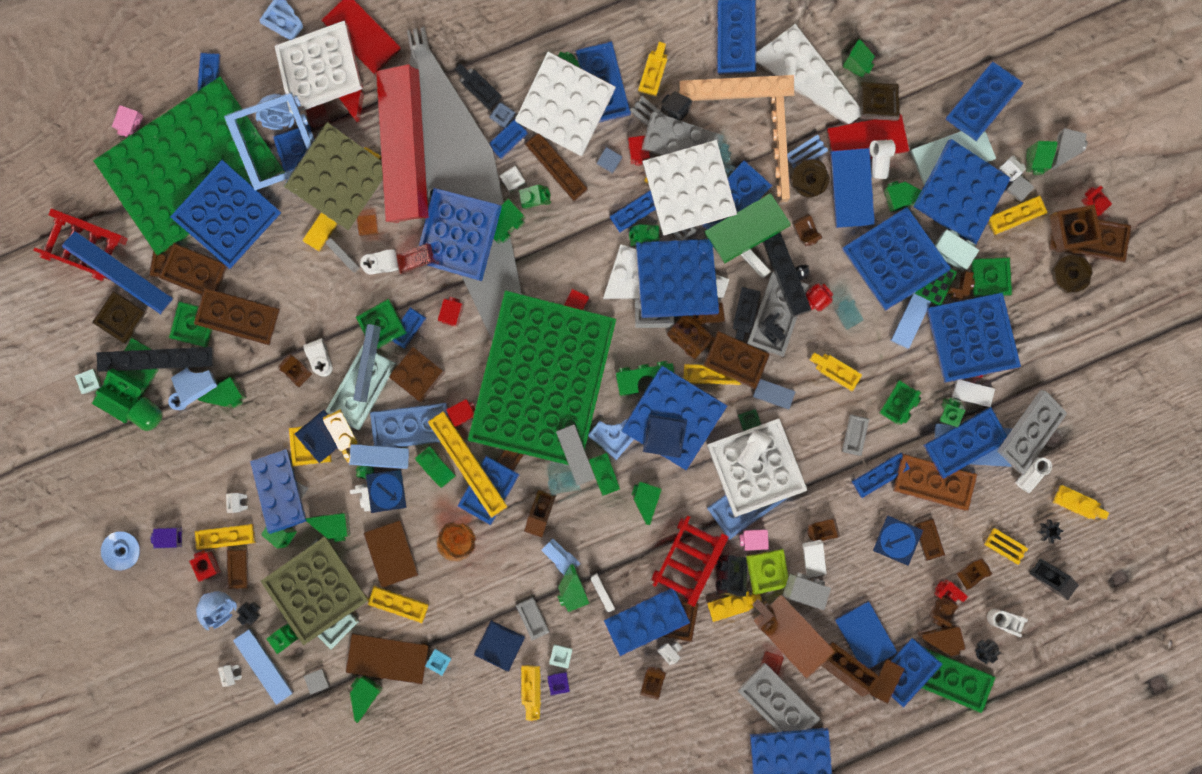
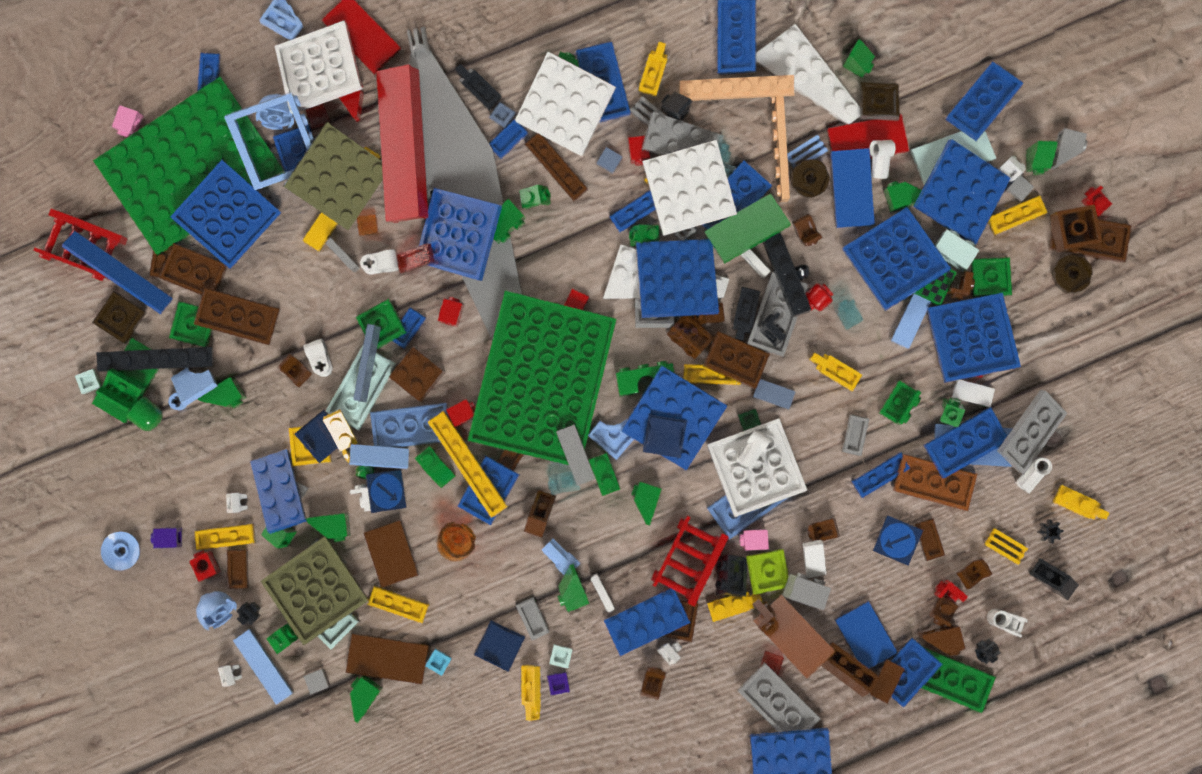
white tile [499,166,526,193] -> none

